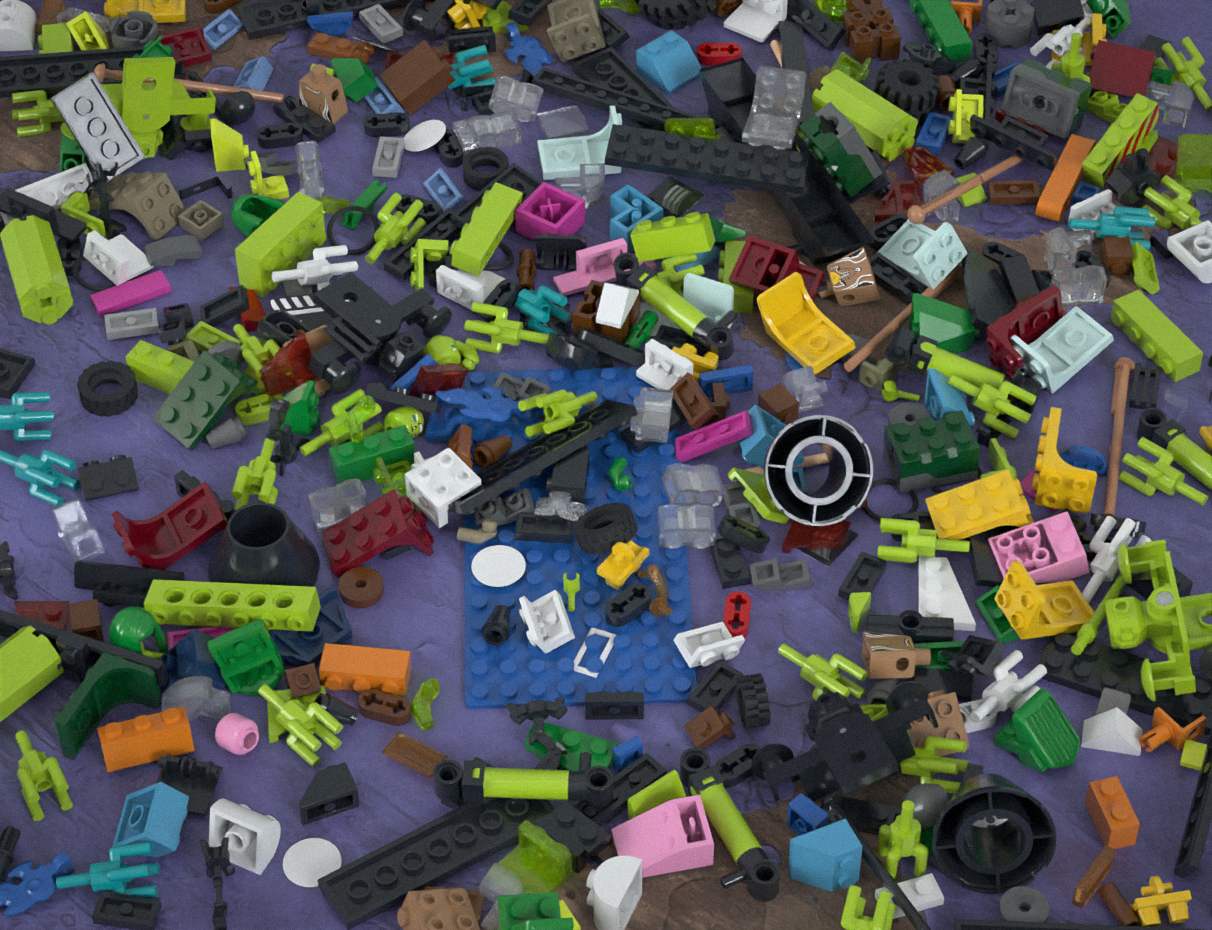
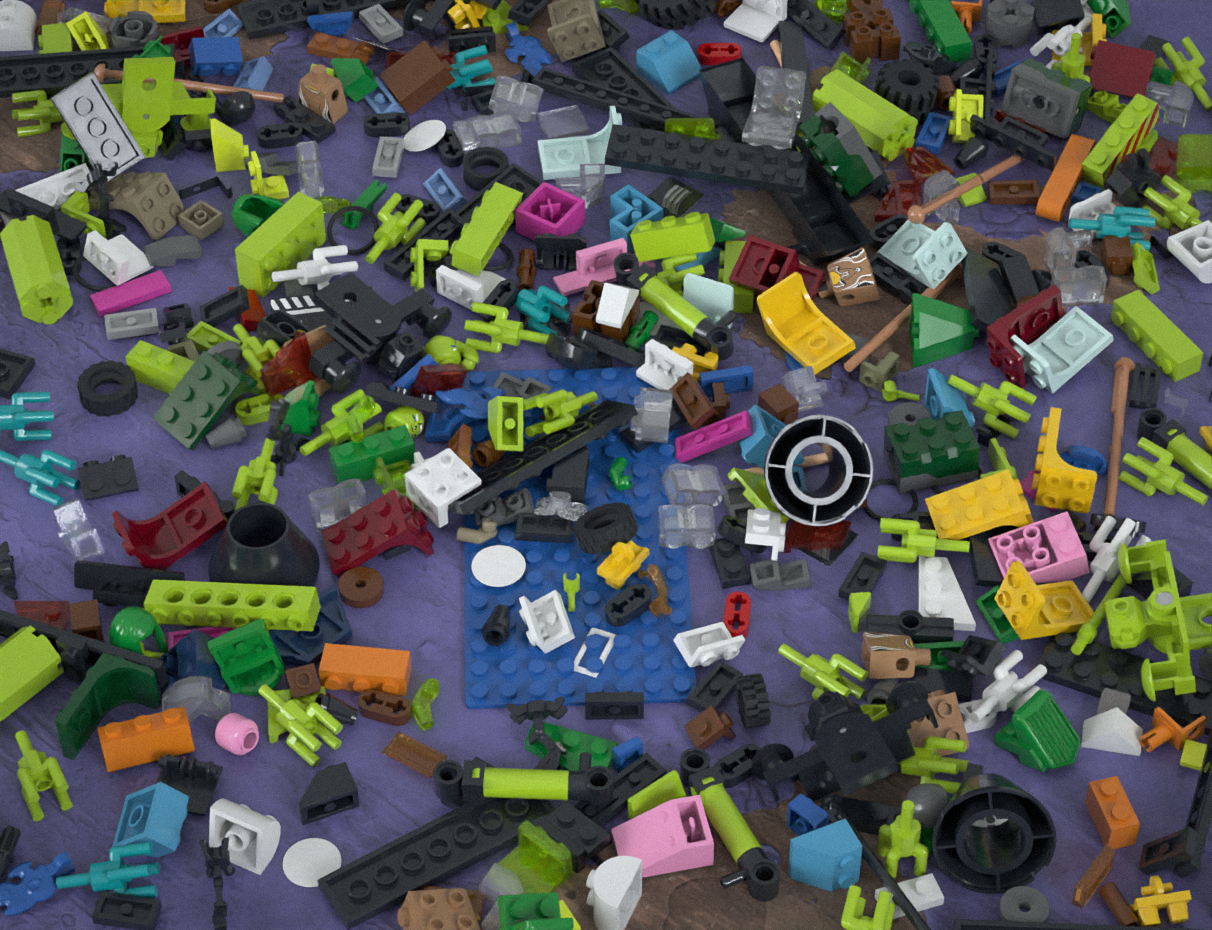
piece [885,328,1041,414] -> none
none -> blue brick [188,37,243,76]
none -> lime slope [488,396,523,452]
none -> white bracket [745,508,786,561]
none -> black plate [1139,827,1198,875]

